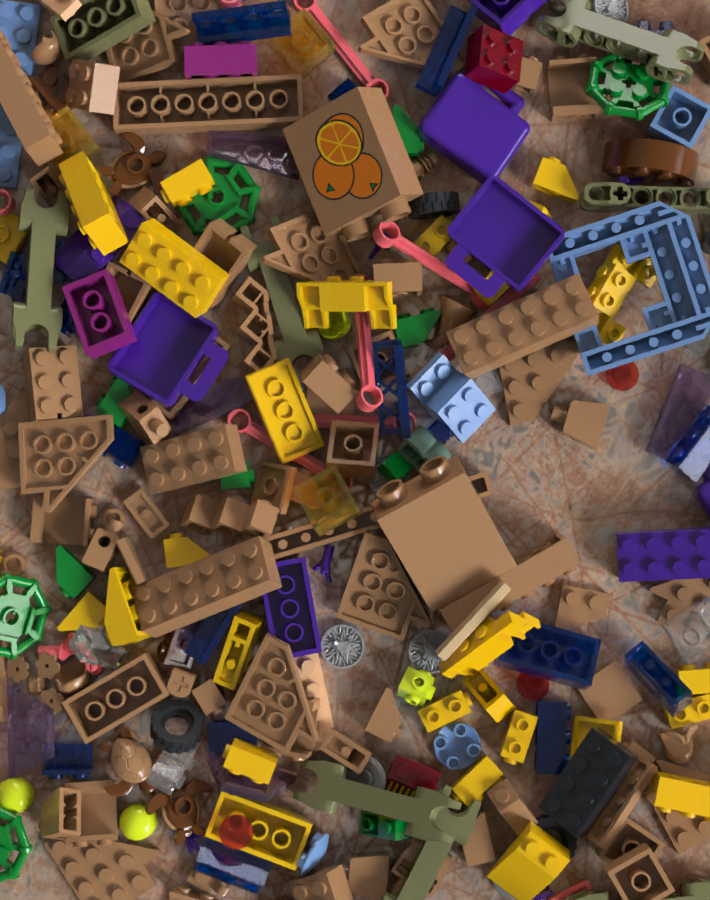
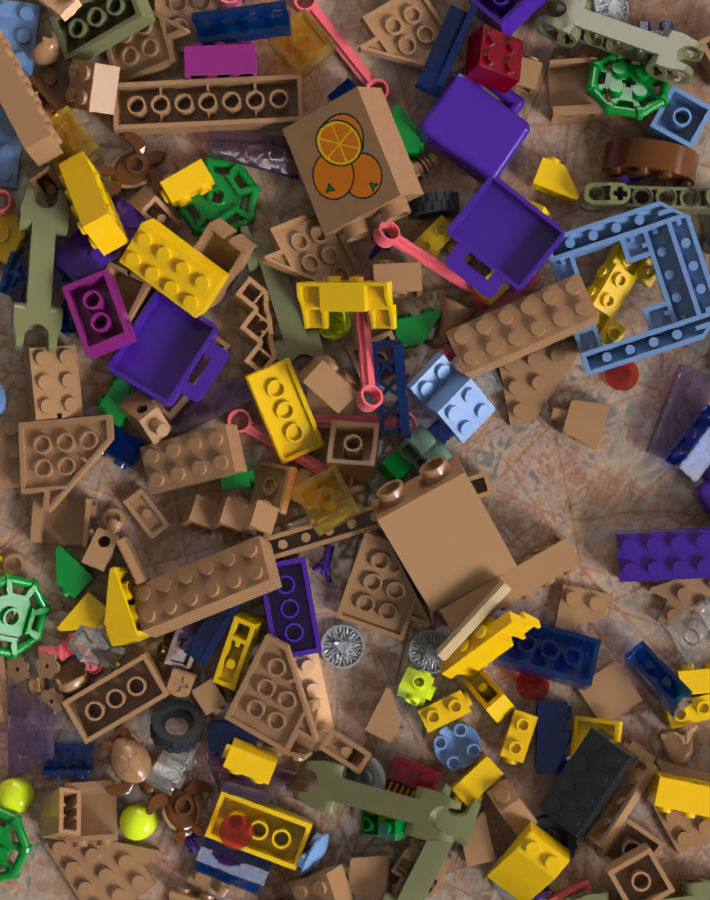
yellow slope [163,533,212,568] -> none

